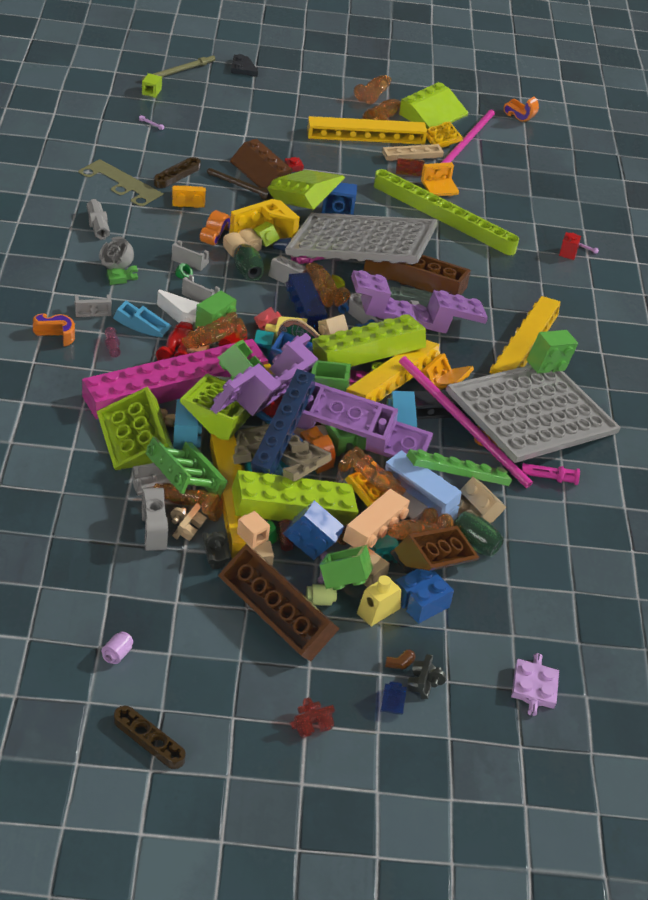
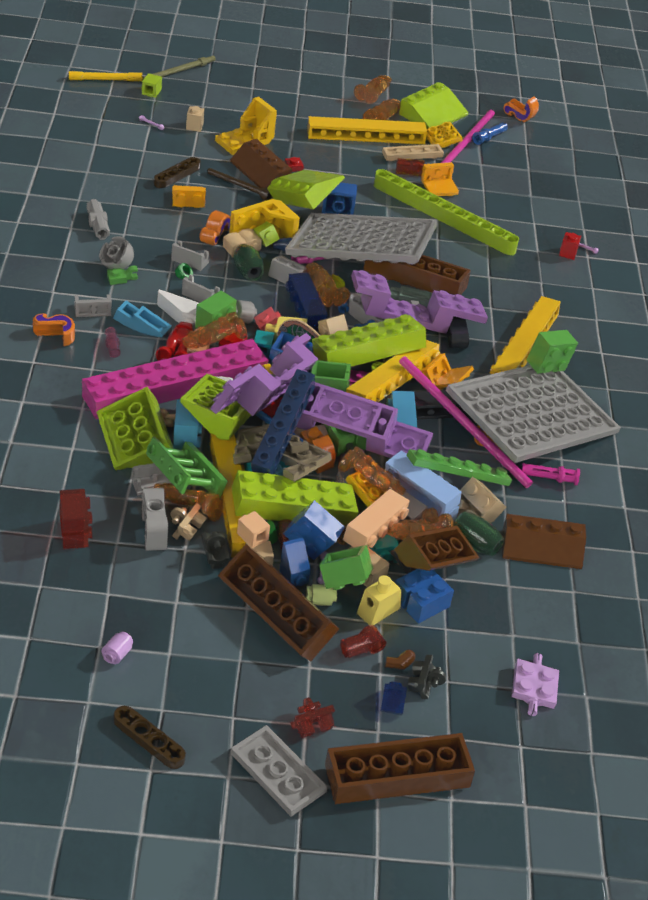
olive piece [78,159,164,206] -> none
bright green piece [217,339,265,381] -> none
black wing [231,54,258,77] -> none
none -> clear red piece [59,489,92,549]
none -> yellow piece [69,71,142,82]
none -> tan brick [186,106,204,132]
none -> yellow bracket [215,97,277,155]
none -> light grey plate [230,725,327,816]
none -> light grey head [235,300,257,324]
none -> blue slope [279,538,310,587]
none -> reddish brown brick [325,733,475,804]
none -> clear red piece [340,625,387,658]
none -> black beam [447,316,469,348]
none -> blue pin [472,122,508,145]
none -> reddish brown slope [502,514,586,569]

